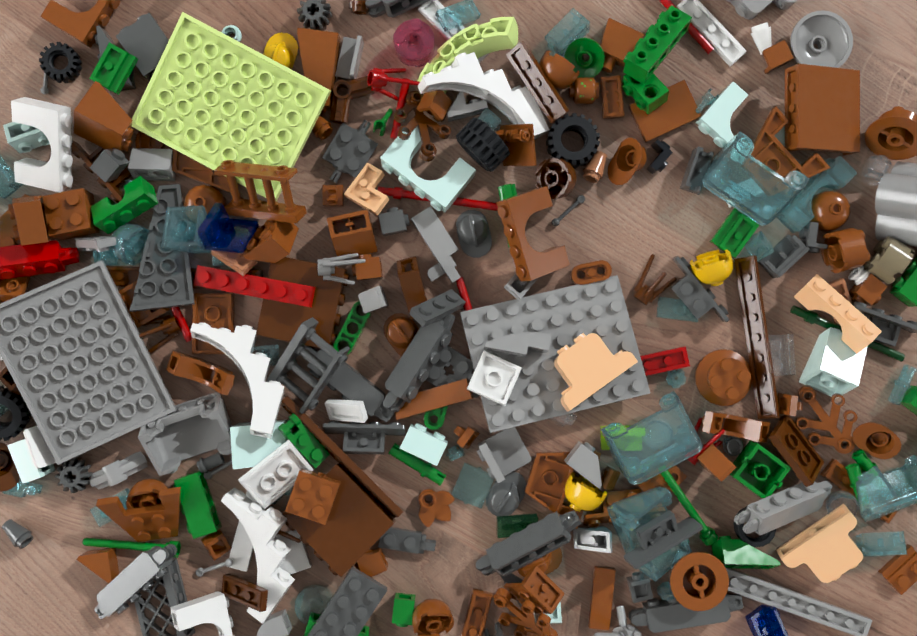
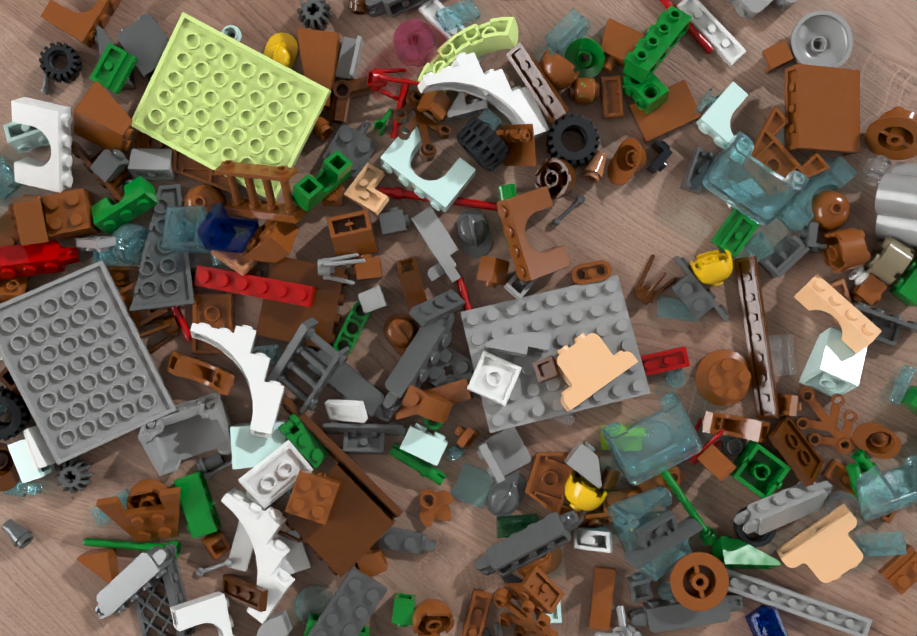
light grey piece [89,451,148,490] -> none
white cone [750,22,772,55] -> none
dark green bar [790,306,905,362] -> none
none -> green arch [292,150,353,212]
none -> dark orange brick [401,385,454,422]
none -> dark orange brick [476,256,510,288]
none -> reddish brown plate [532,355,560,383]

